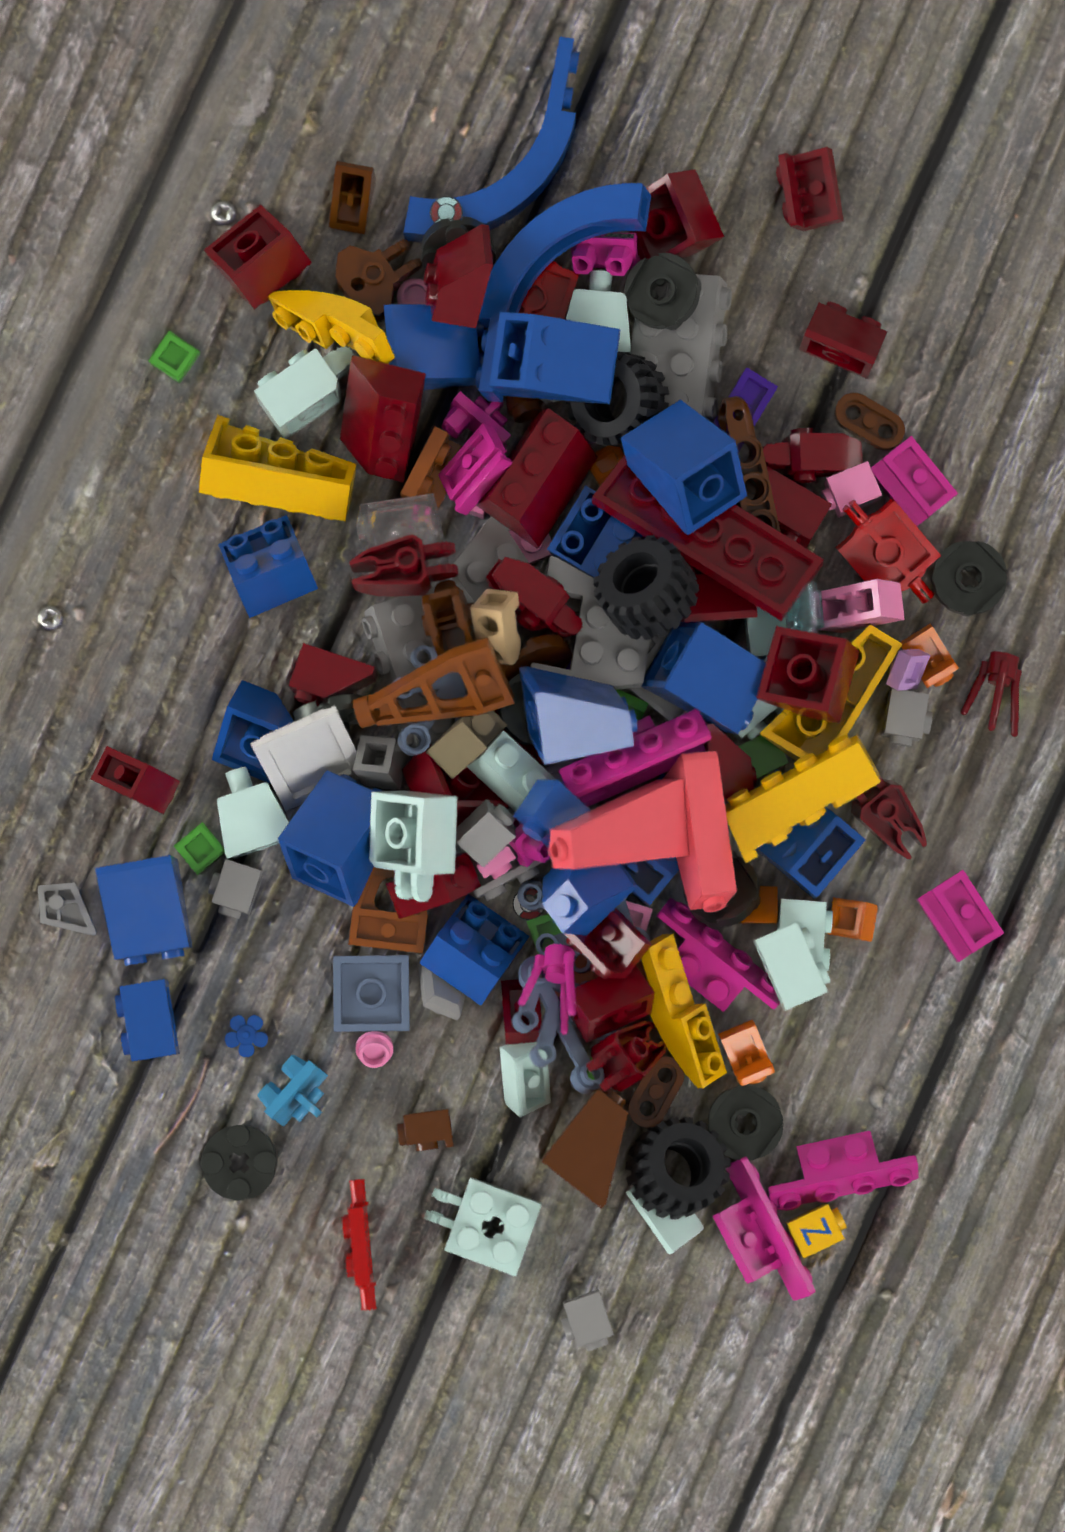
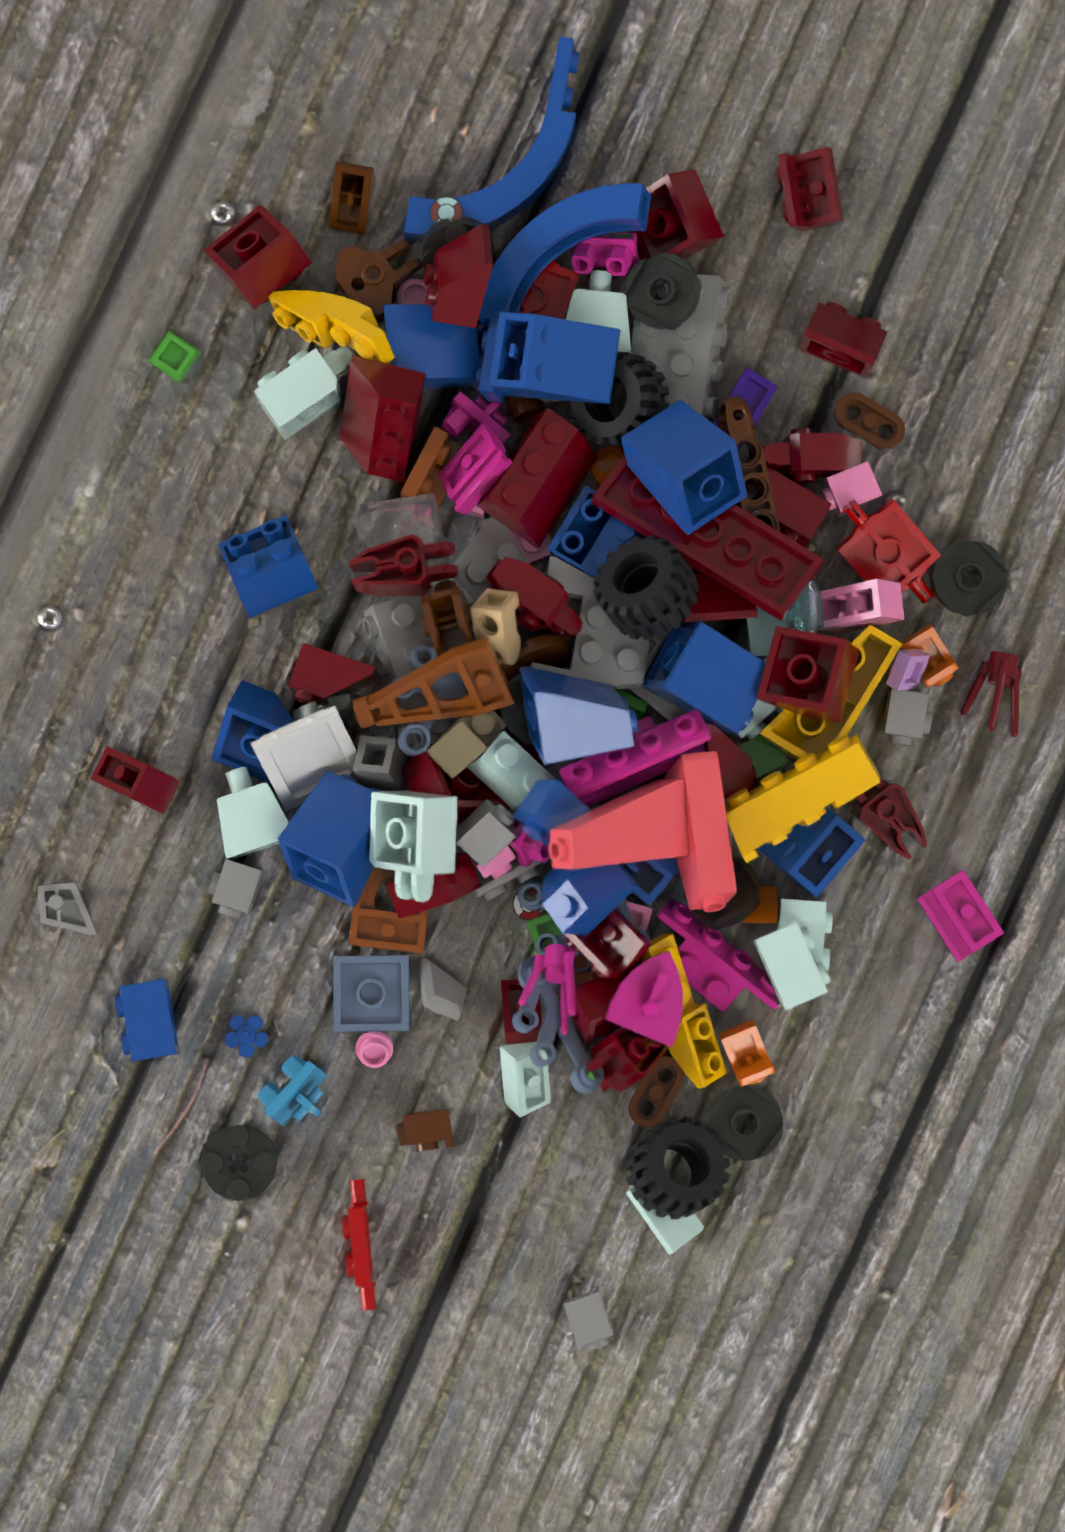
blue slope [95,855,193,966] -> none
bright green tile [174,822,225,875] -> none
yellow wedge [199,414,356,521] -> none
blue slope [419,894,530,1006] -> none
light aqua hinge [424,1177,542,1277] -> none
reddish brown slope [541,1088,628,1209] -> none
dark pink bracket [712,1156,816,1301] -> none
dark pink bracket [768,1130,919,1211] -> none
yellow brick [785,1203,847,1259] -> none
orange slope [827,897,878,942] -> none
dark pink plate [871,436,958,527] -> none
none -> dark pink shield [605,951,683,1047]

